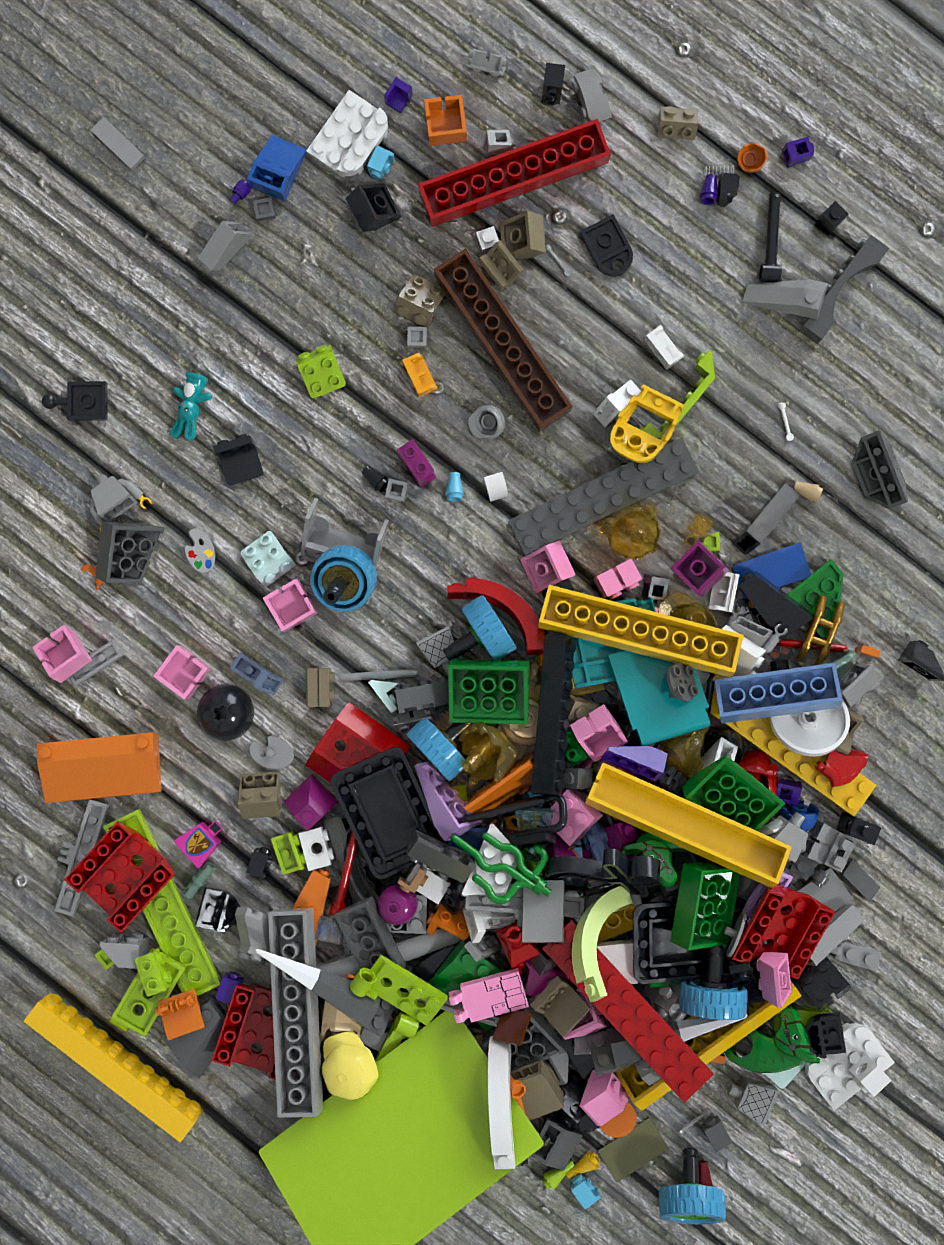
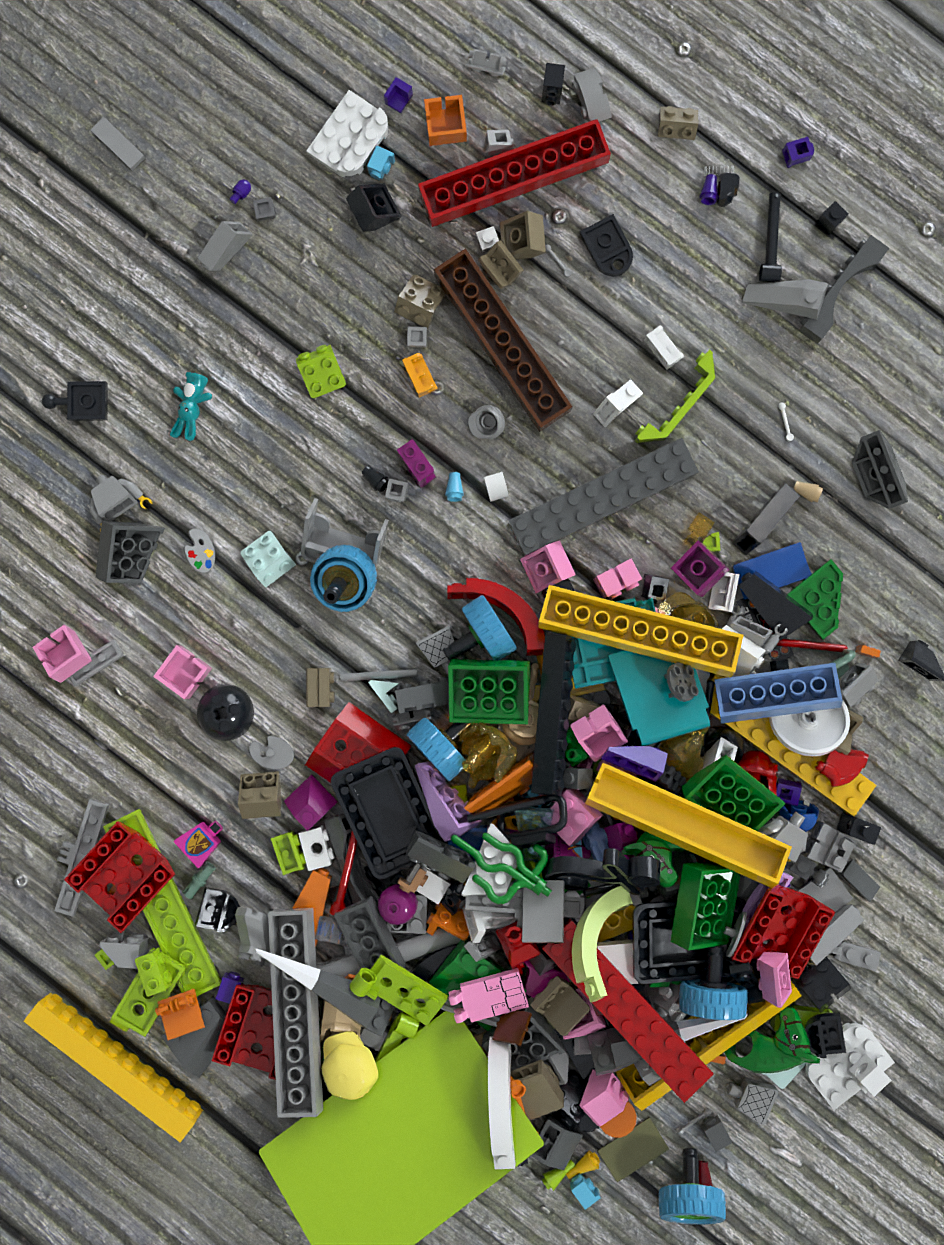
orange slope [37,732,162,803] -> none
orange piece [80,565,103,590] -> none
black bracket [213,434,264,486] -> none
sand blue bracket [230,653,284,695] -> none
black brick [246,847,273,879] -> none
blue slope [247,135,307,202] -> none
bright pink piece [263,579,318,632] -> none
clear yellow piece [600,503,661,560] -> none
yellow slope [610,384,684,463] -> none
orange hair [737,143,767,173] -> none
pearl gold piece [796,595,845,666] -> none

